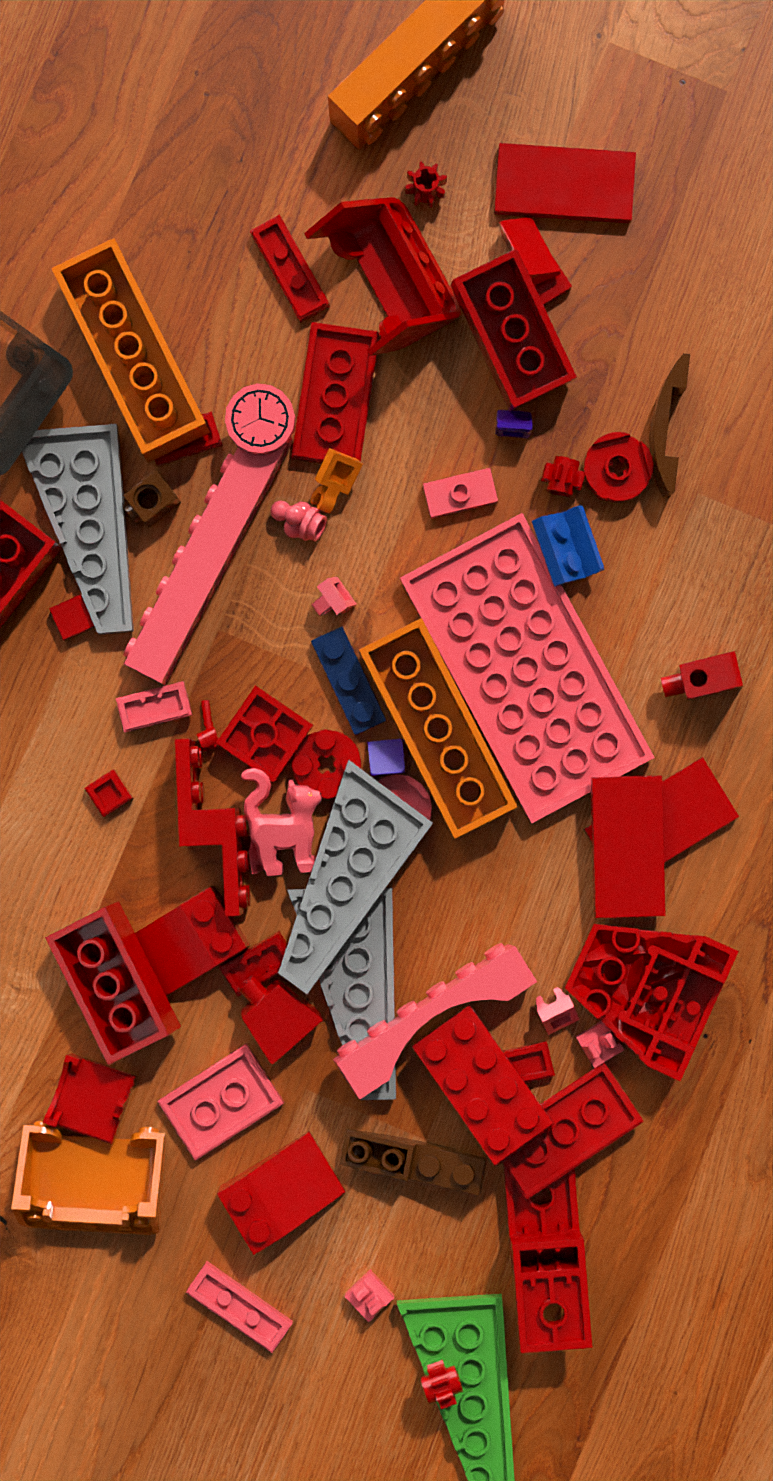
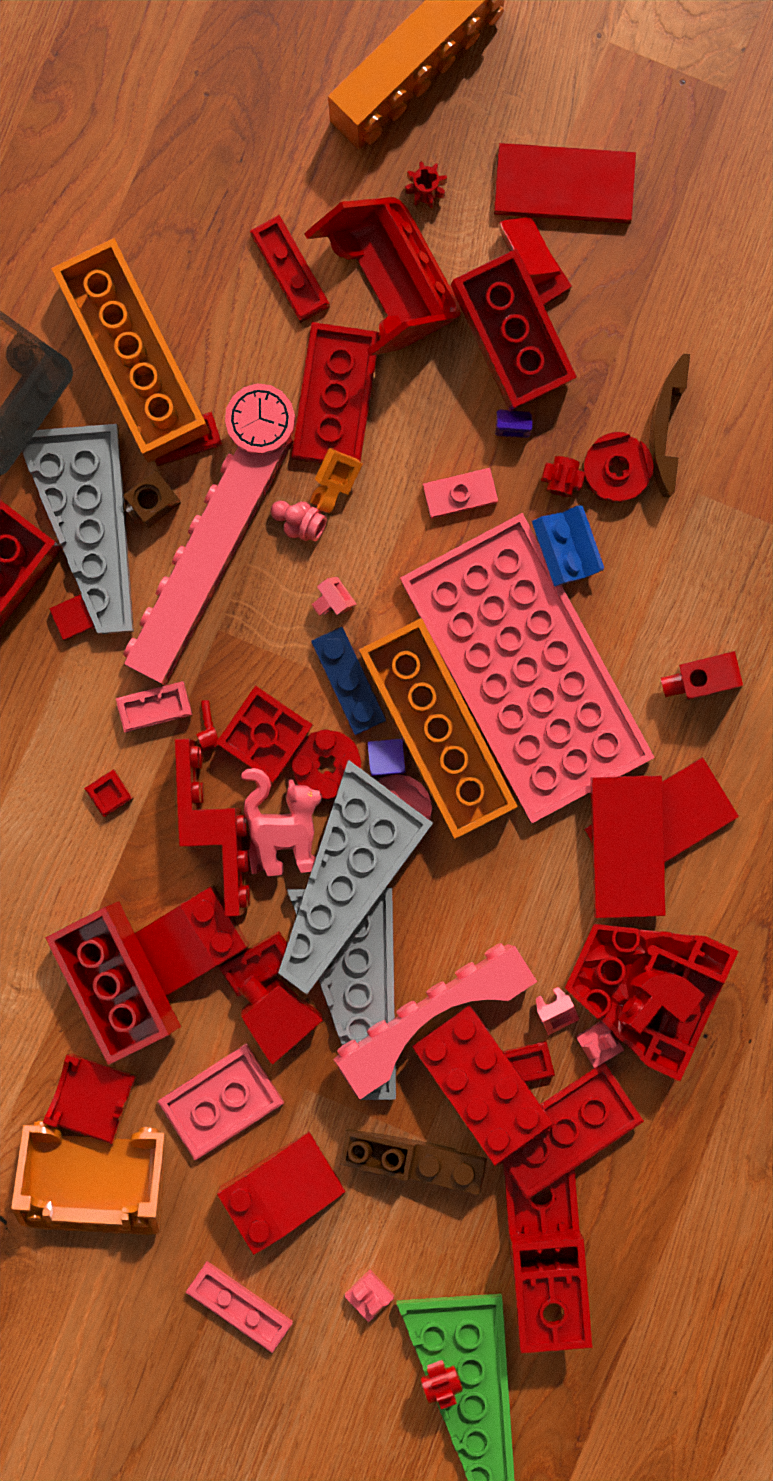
none -> red brick [619,970,705,1034]

